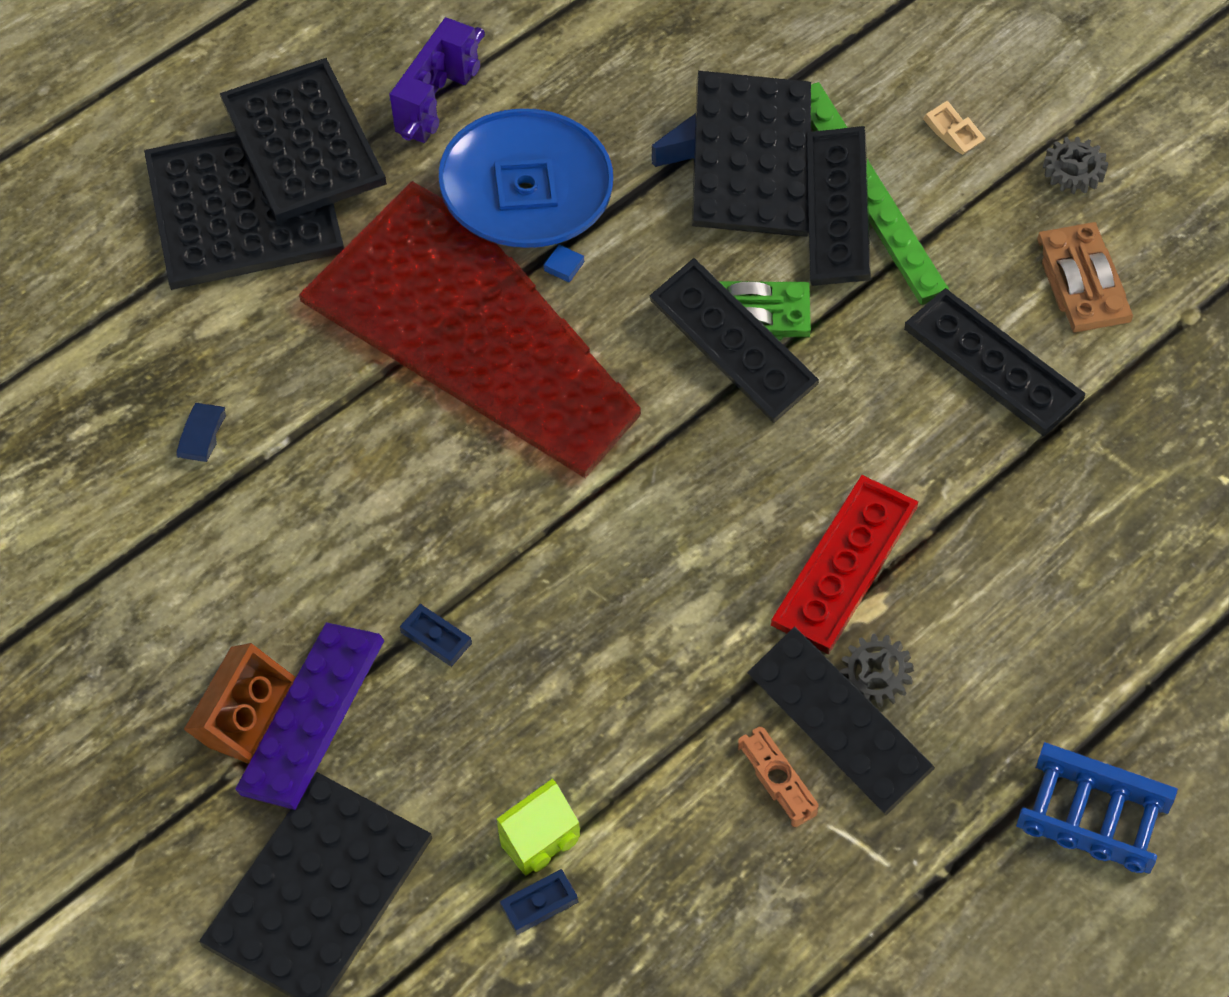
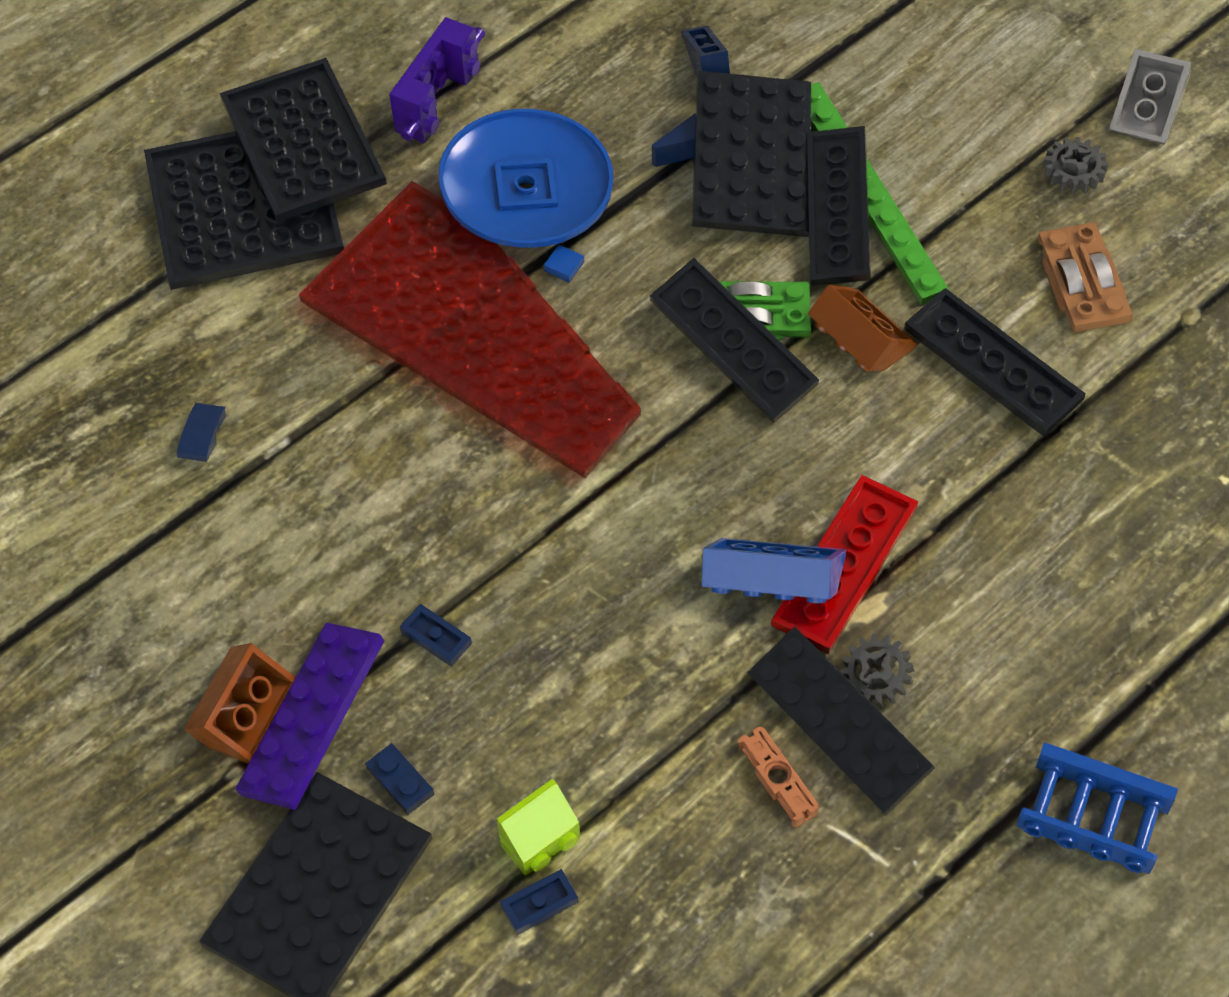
tan slope [923,100,986,155] -> none
none -> dark blue plate [365,743,435,815]
none -> dark blue slope [681,26,730,77]
none -> blue slope [702,538,846,603]
none -> dark orange slope [808,285,918,372]
none -> light grey slope [1109,49,1191,145]

